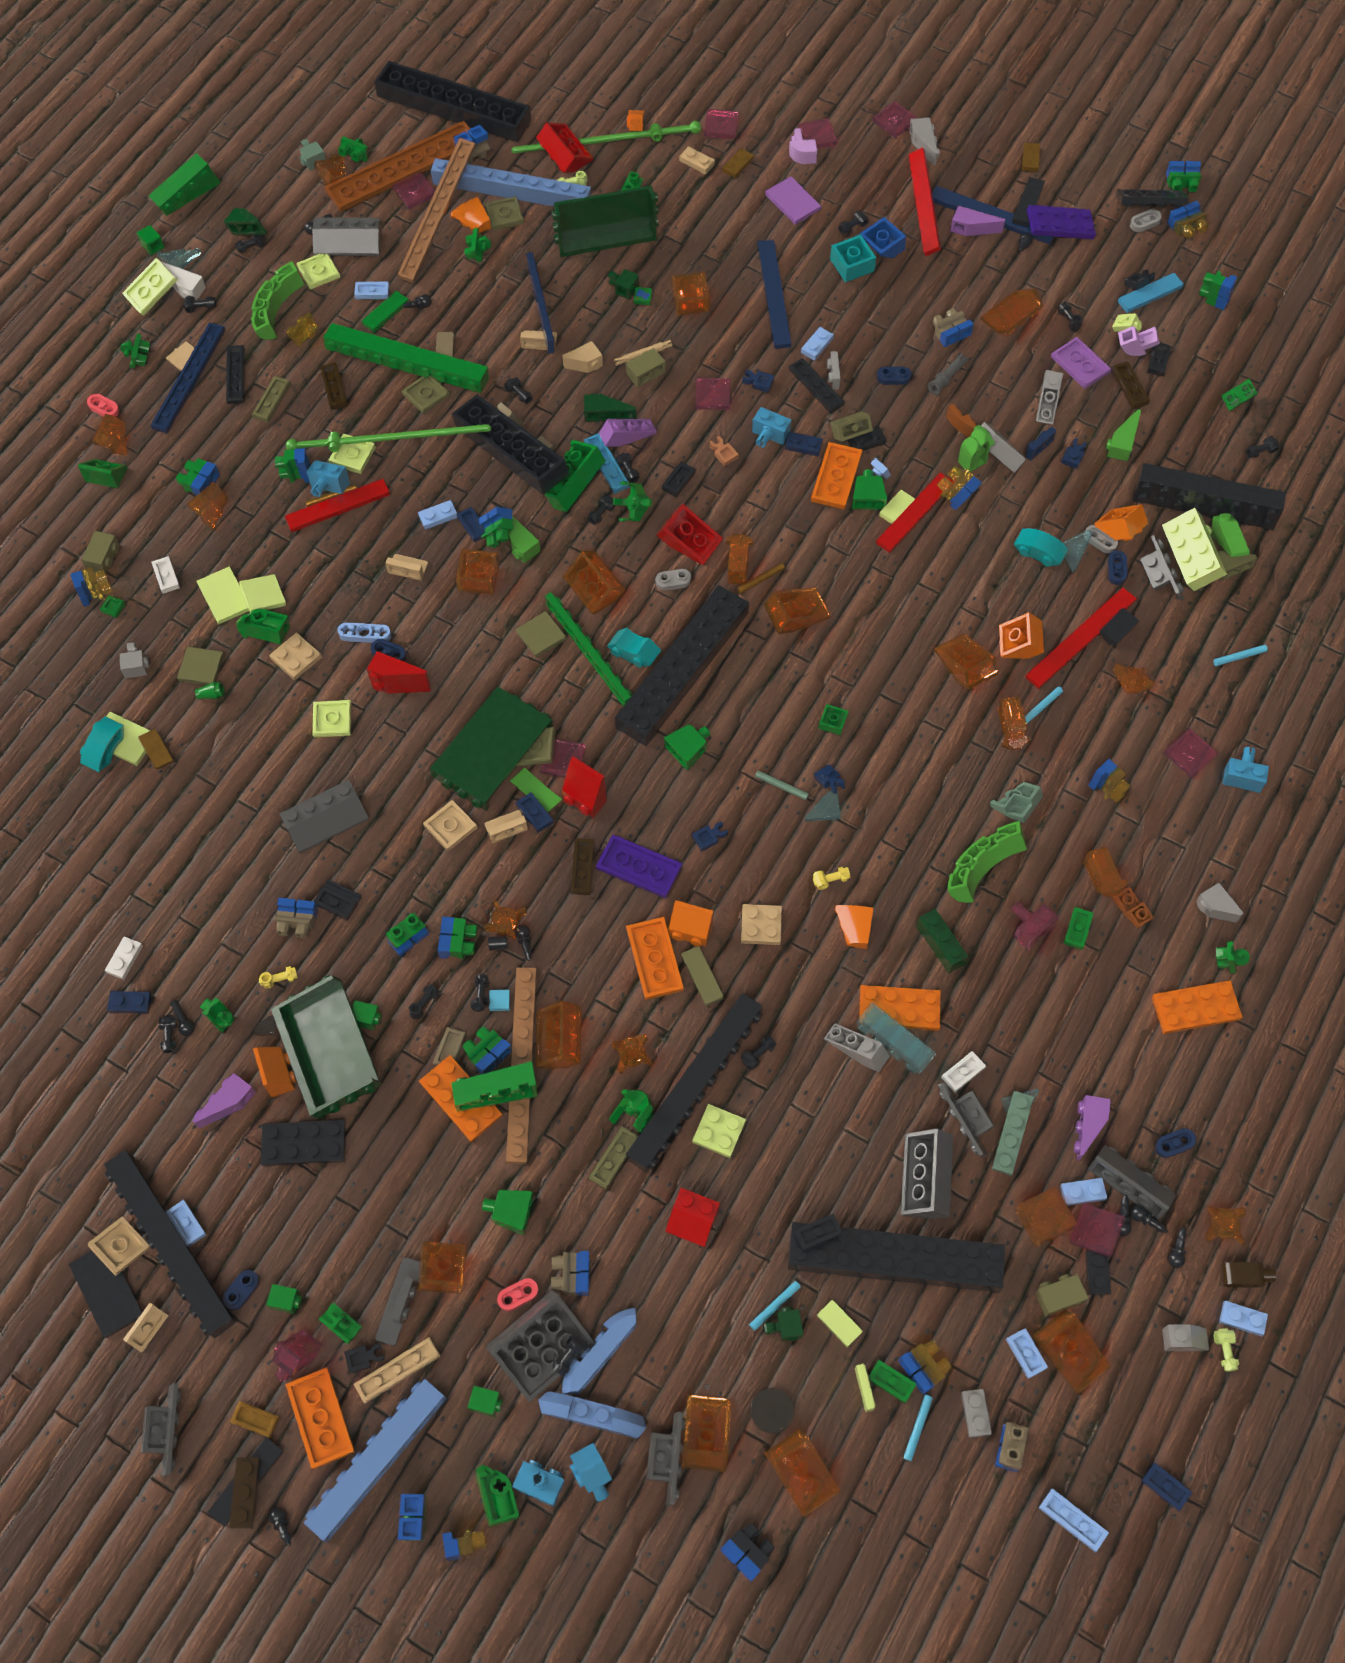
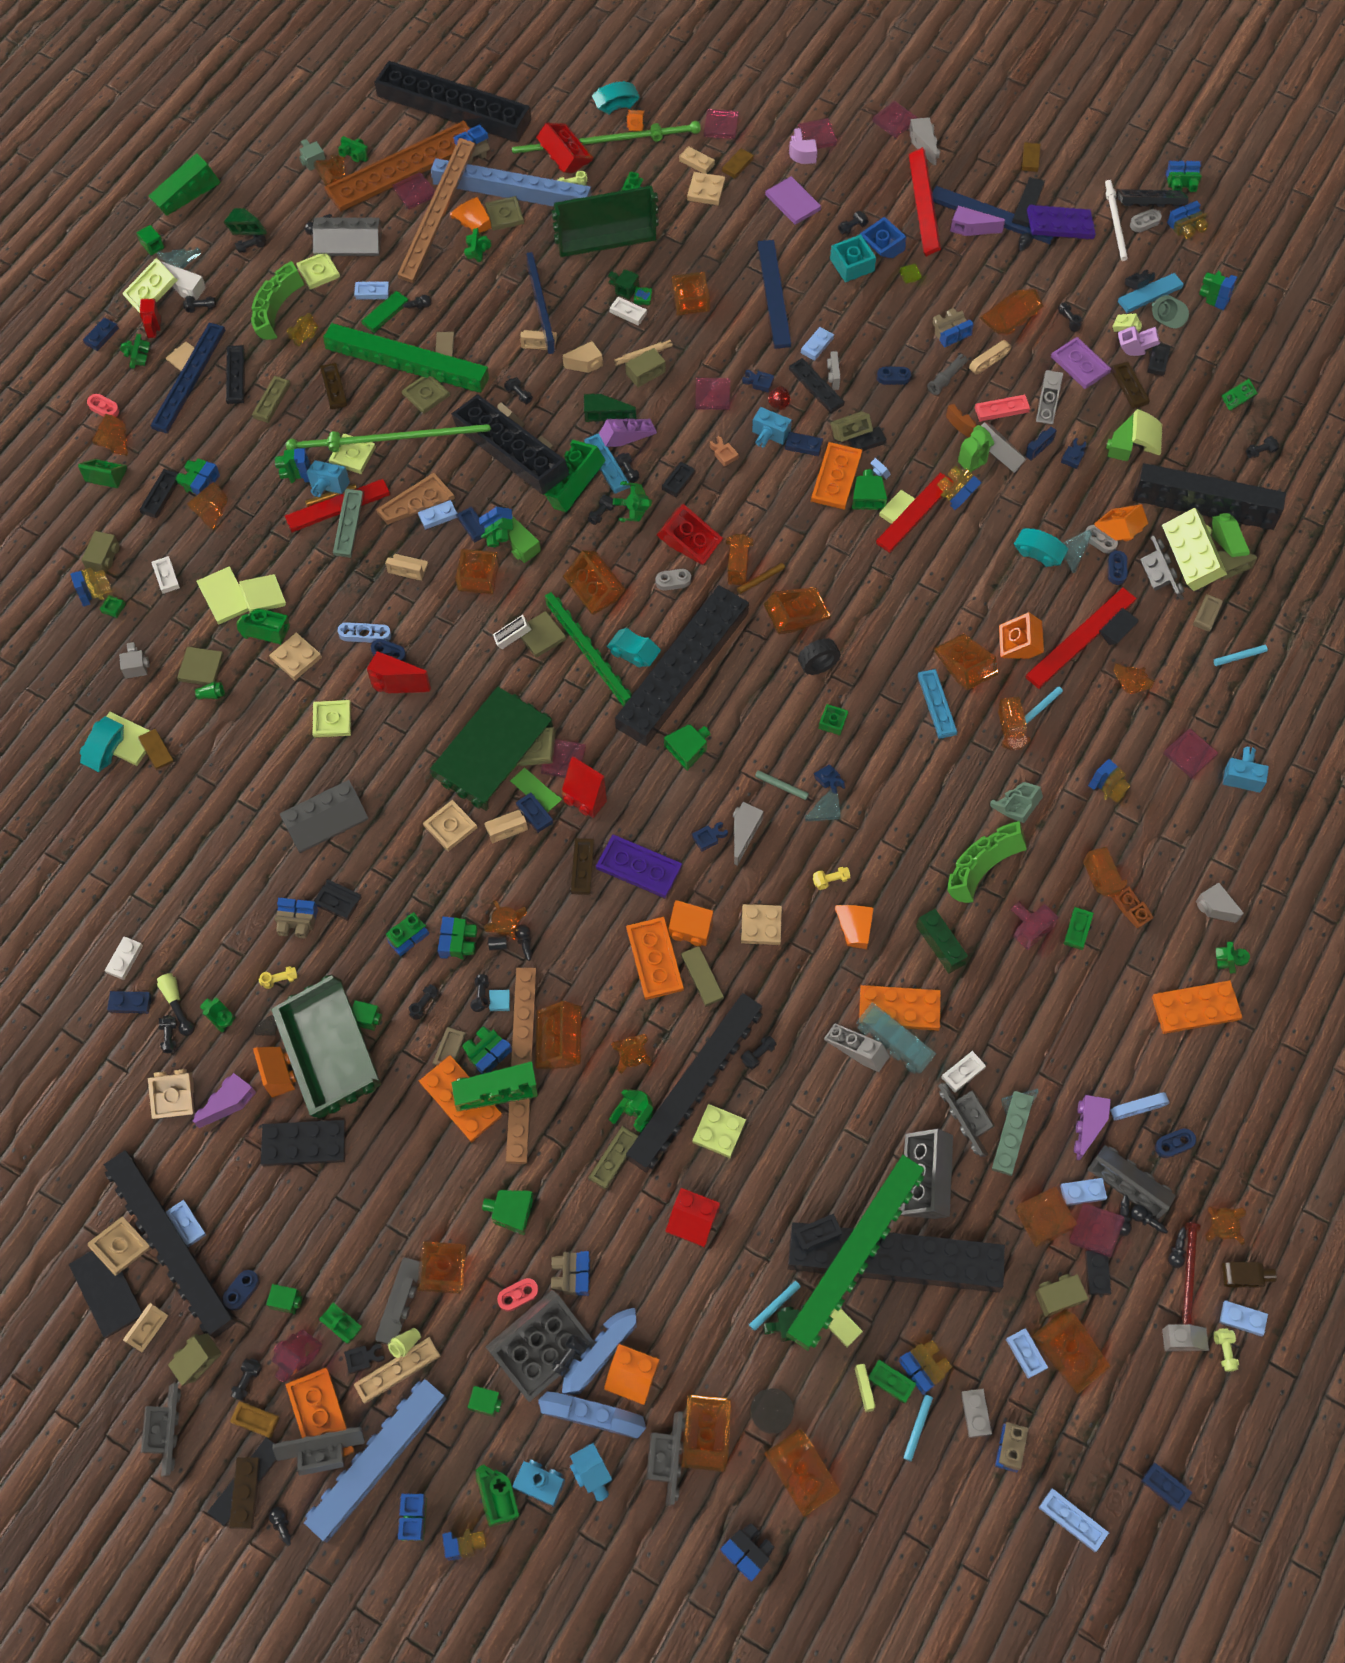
none -> dark blue plate [83,317,119,351]
none -> red piece [139,299,161,338]
none -> black plate [139,469,179,519]
none -> tan plate [148,1069,195,1119]
none -> yellowish green cone [157,973,180,1004]
none -> olive brick [168,1333,222,1386]
none -> black bar [231,1358,263,1401]
none -> dark grey bracket [273,1427,365,1476]
none -> sand green plate [333,489,364,558]
none -> medium nougat wing [376,473,455,525]
none -> yellowish green cone [388,1328,421,1358]
none -> slope [493,615,532,649]
none -> teal brick [592,81,640,114]
none -> orange slope [604,1344,660,1406]
none -> white plate [610,297,647,326]
none -> tan plate [687,172,725,206]
none -> light grey slope [733,802,764,866]
none -> clear red cone [768,386,790,410]
none -> green brick [786,1155,925,1351]
none -> black tyre [798,638,841,675]
none -> clear neon green tile [900,263,921,284]
none -> dark azure tile [917,669,957,739]
none -> tan beam [969,340,1012,375]
none -> coral plate [975,395,1030,422]
none -> white bar [1105,180,1128,261]
none -> light blue beam [1110,1092,1170,1120]
none -> yellowish green slope [1132,409,1162,455]
none -> sand green piece [1152,295,1189,329]
none -> clear red bar [1183,1223,1201,1325]
none -> dark tan tile [1193,594,1223,632]

